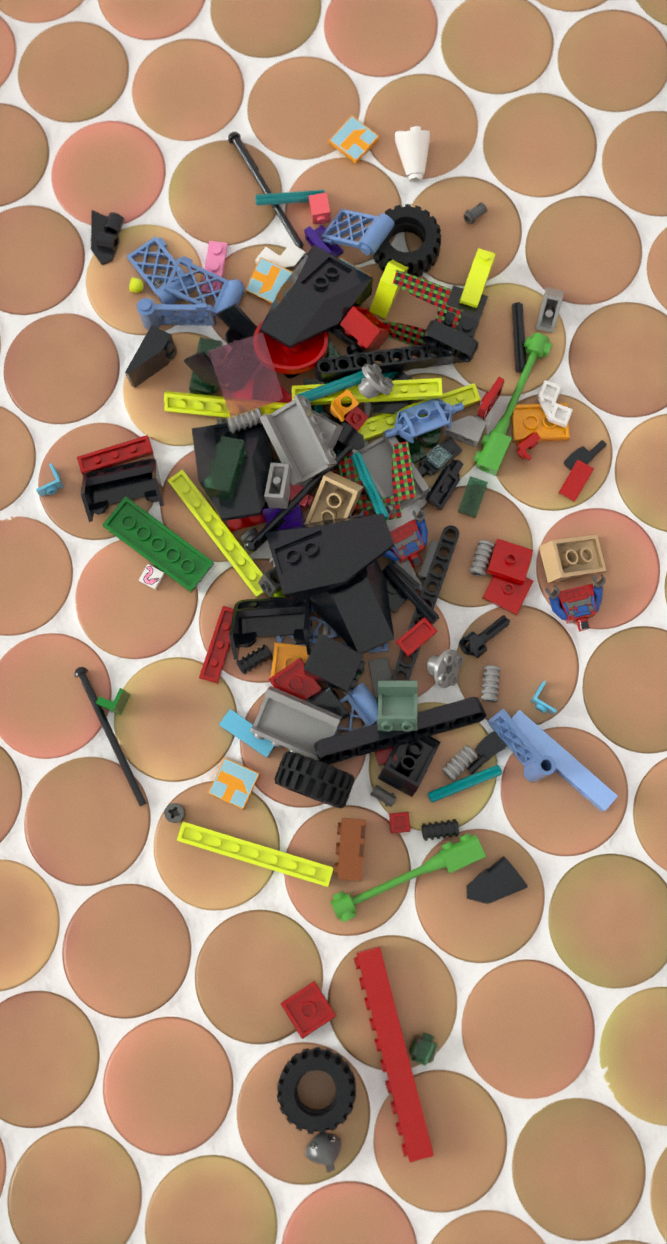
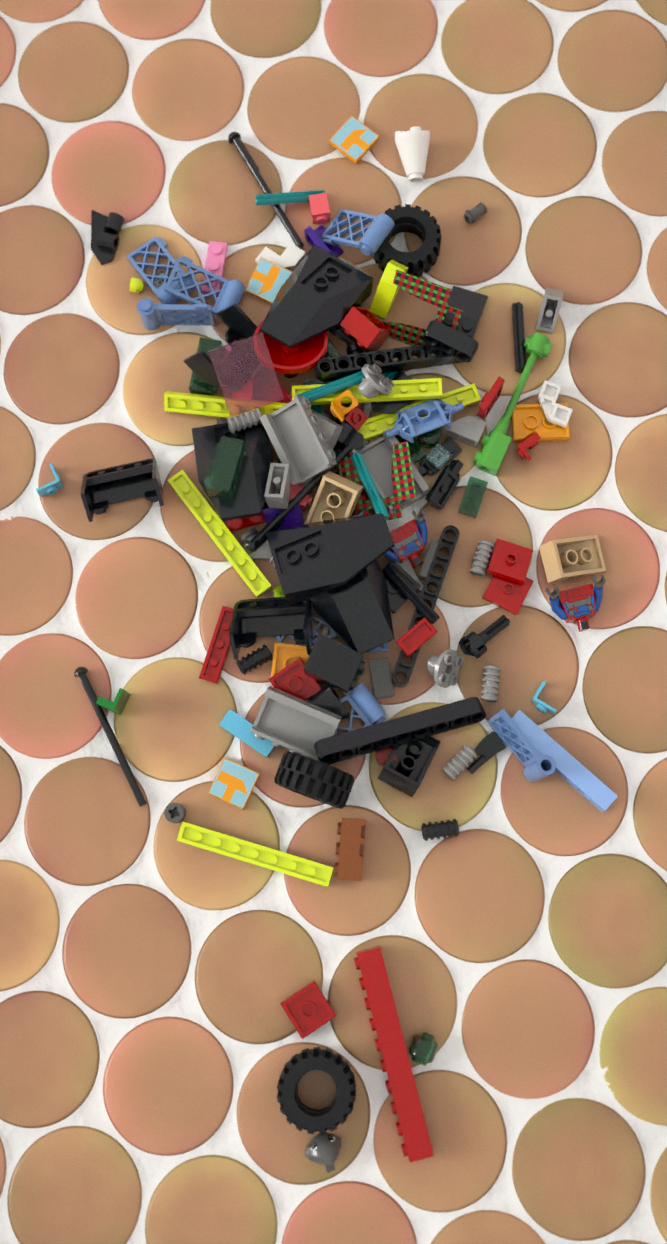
red tile [77,435,154,476] -> none
green plate [102,496,215,593] -> none
black slope [125,325,177,388] -> none
white tile [138,564,165,590] -> none
dark grey brick [258,567,282,597] -> none
bright green bar [330,833,486,922] -> none
dark grey pin [370,785,397,807] -> none
sand green panel [377,681,418,732] -> none
red tile [389,812,411,834] -> none
teal axle [428,765,502,802] -> none
neon yellow slope [459,248,496,308] -> none
black panel [467,856,528,904] -> none
red tile [558,460,594,502] -> none
black piece [564,440,607,470] -> none

